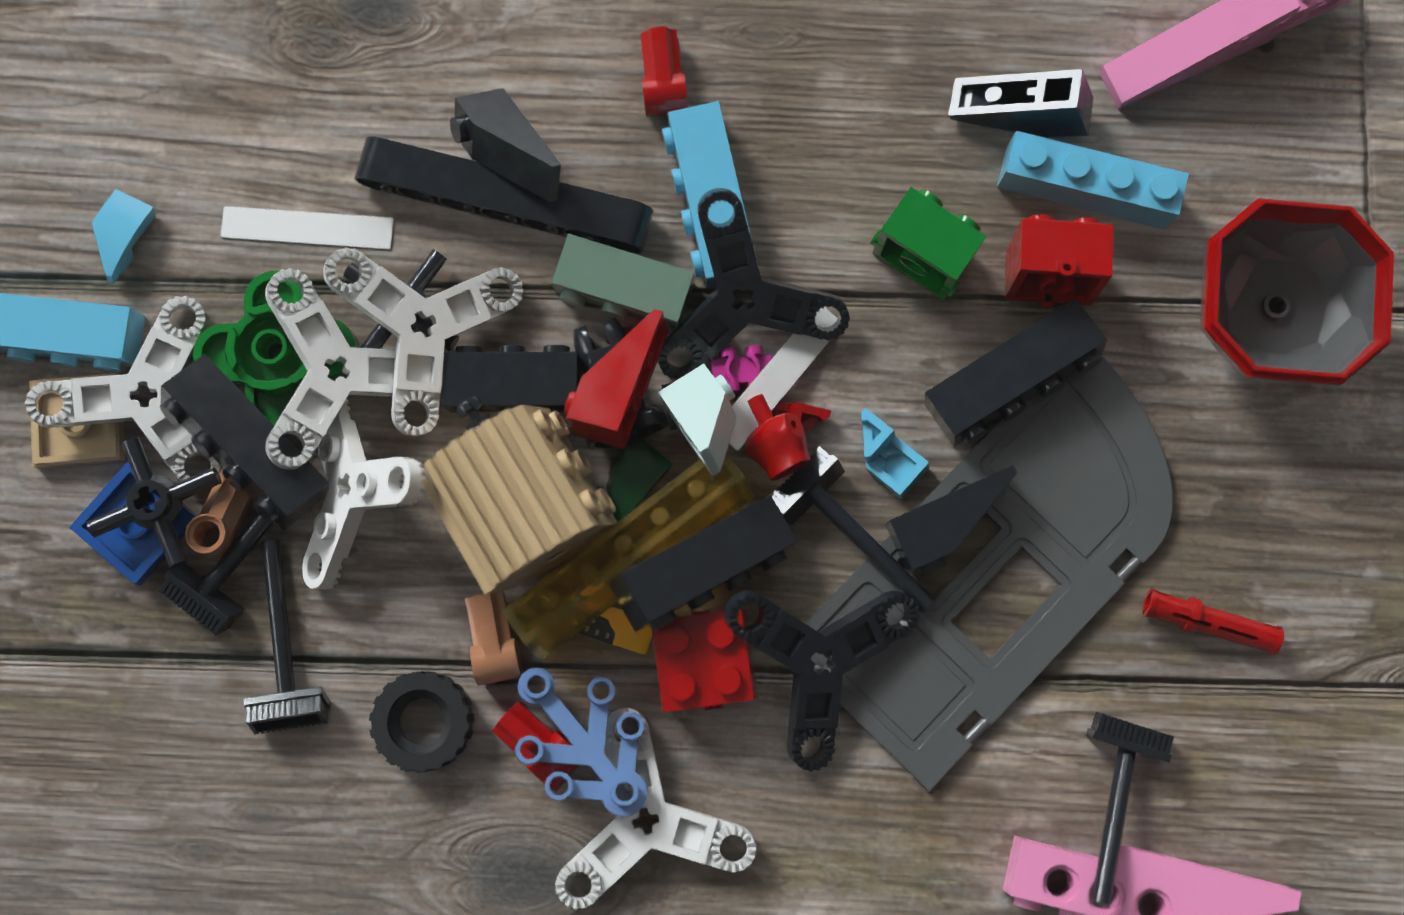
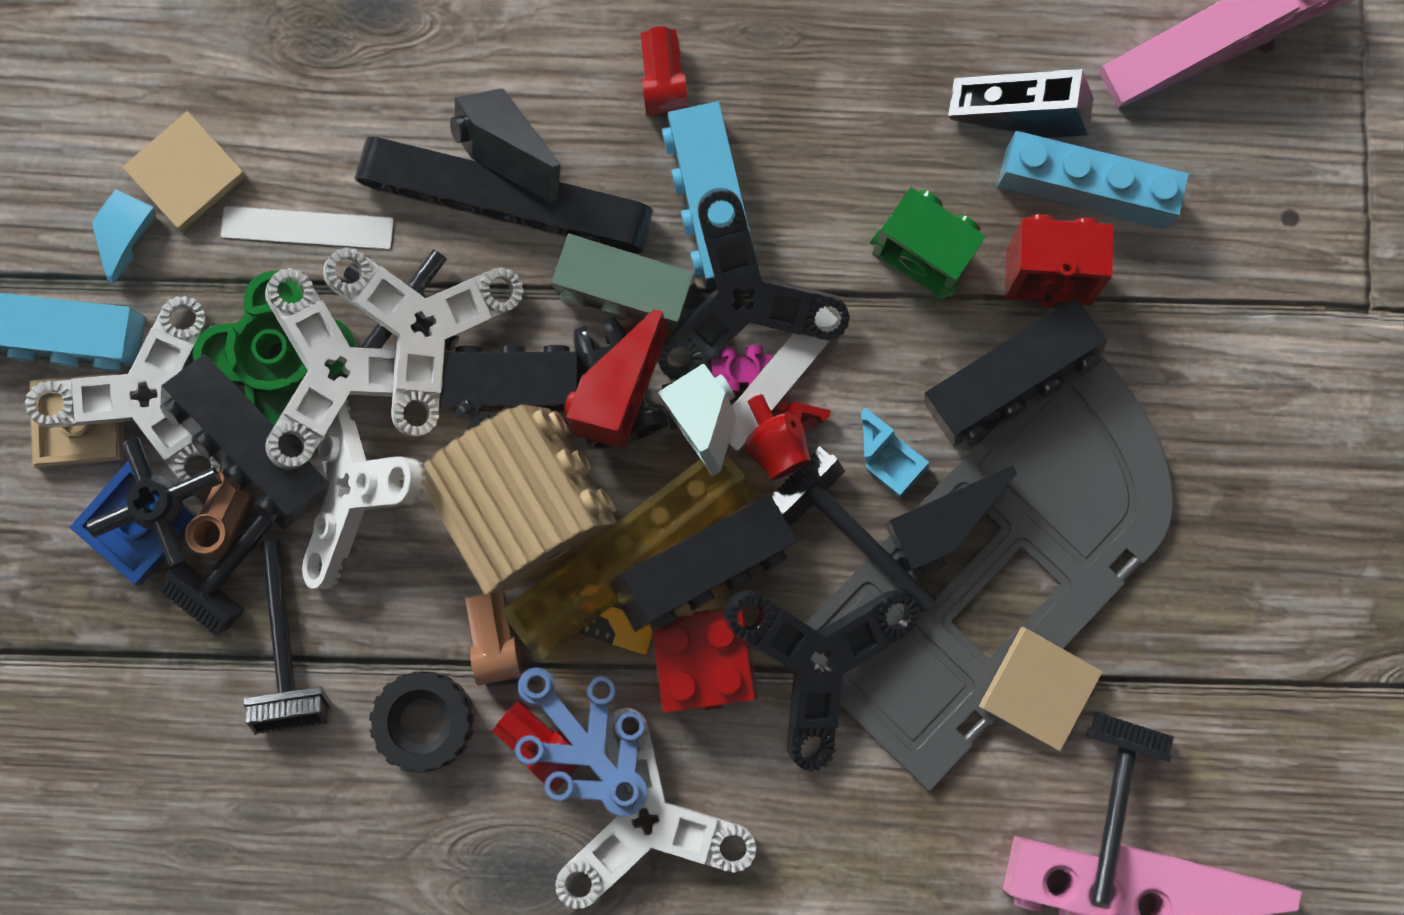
dark green slope [606,436,672,532] -> none
red pin [1142,588,1284,655] -> none
dark grey rock [1200,198,1394,386] -> none
none -> tan tile [122,111,247,232]
none -> tan tile [979,627,1103,751]

